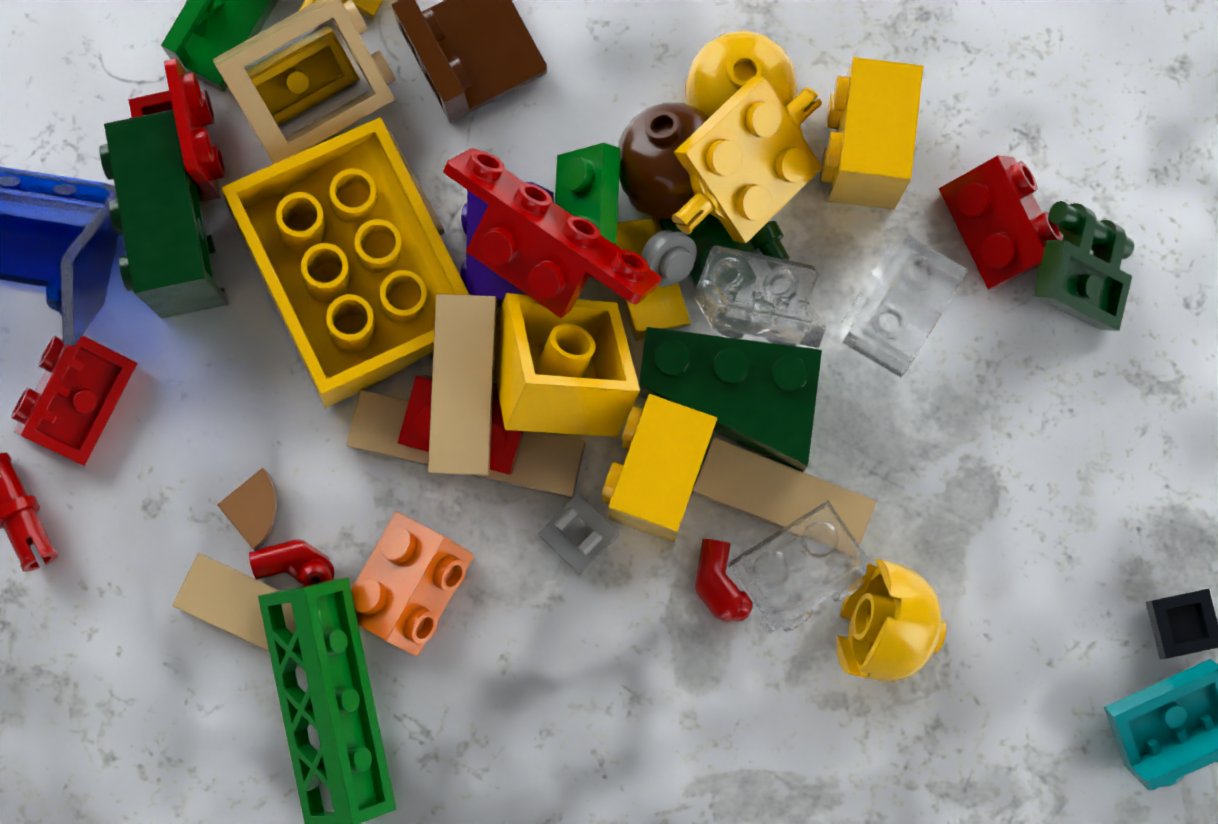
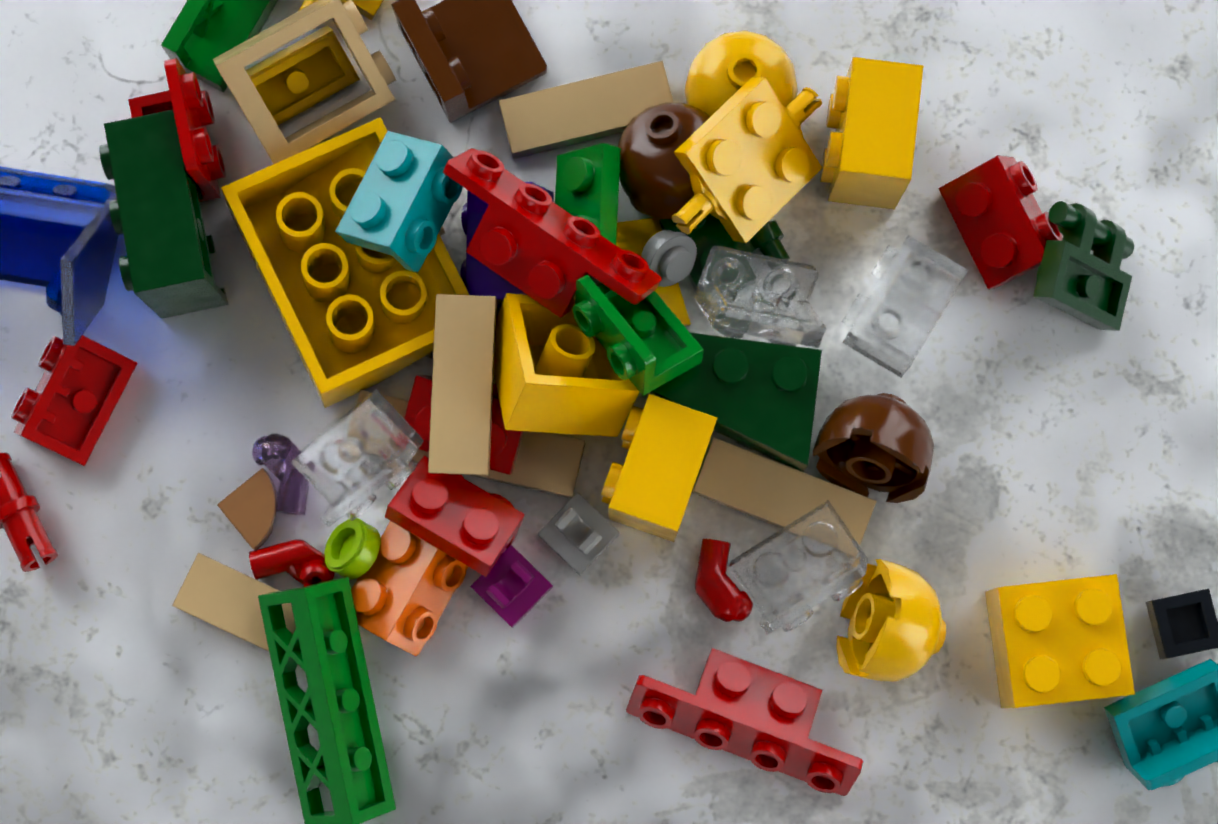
none -> clear purple arm [252,433,311,515]
none -> clear bracket [291,389,424,527]
none -> lime tile [324,518,381,580]
none -> teal bracket [335,131,463,272]
none -> red bracket [385,455,525,577]
none -> magenta tile [470,545,553,628]
none -> tan tile [499,61,674,159]
none -> green bracket [572,275,704,396]
none -> red bracket [626,648,863,796]
none -> reddish brown cylinder [813,393,934,503]
none -> yellow brick [985,574,1135,708]

